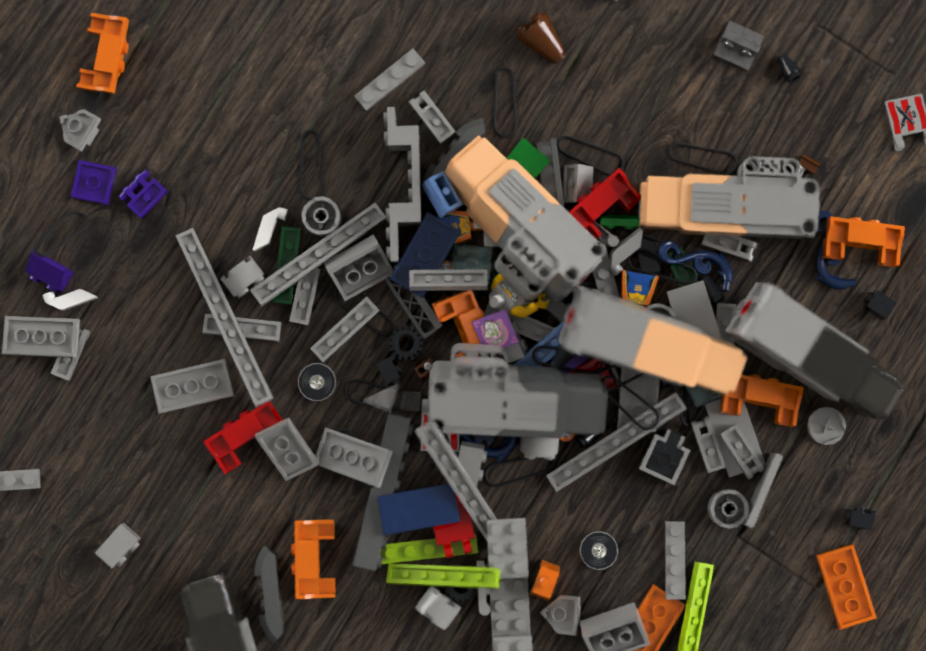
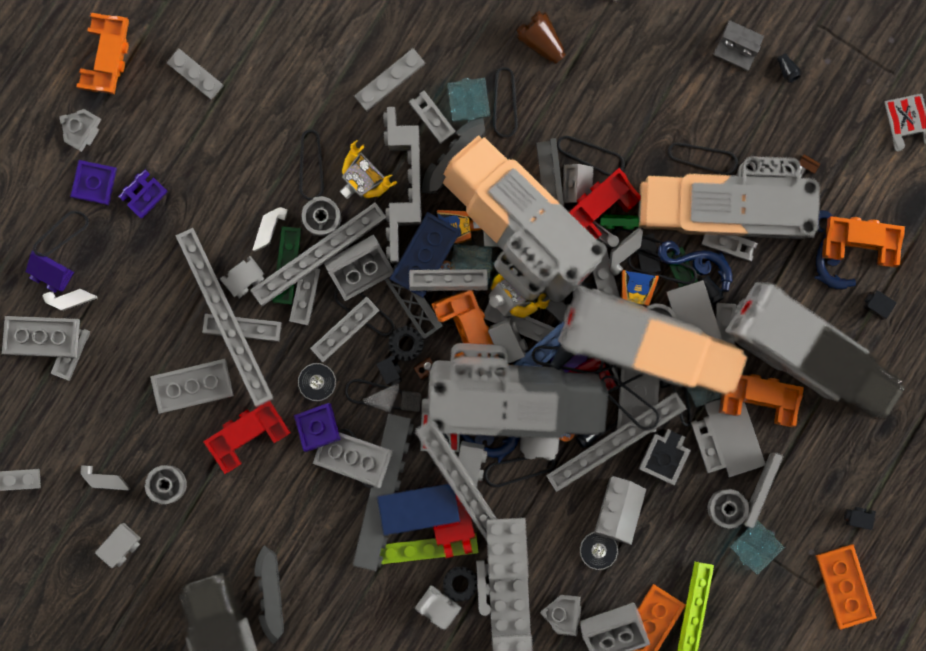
light grey tile [255,417,319,481] -> none
orange bracket [291,519,336,599] -> none
lime plate [386,564,500,589] -> none
medium blue brick [422,171,463,218] -> none
sticker [472,310,519,354] -> none
green sticker [506,138,550,179] -> none
orange torso [529,560,560,601] -> none
light grey plate [665,521,686,600] -> none
light grey plate [719,424,765,480] -> none
light grey tile [807,407,846,445] -> none
none -> light grey piece [81,465,130,490]
none -> light grey brick [145,465,187,504]
none -> light grey plate [167,49,223,100]
none -> dark purple tile [294,403,341,452]
none -> torso [340,140,397,199]
none -> clear light blue plate [447,78,490,122]
none -> light grey slope [594,476,646,545]
none -> clear light blue plate [729,520,784,575]

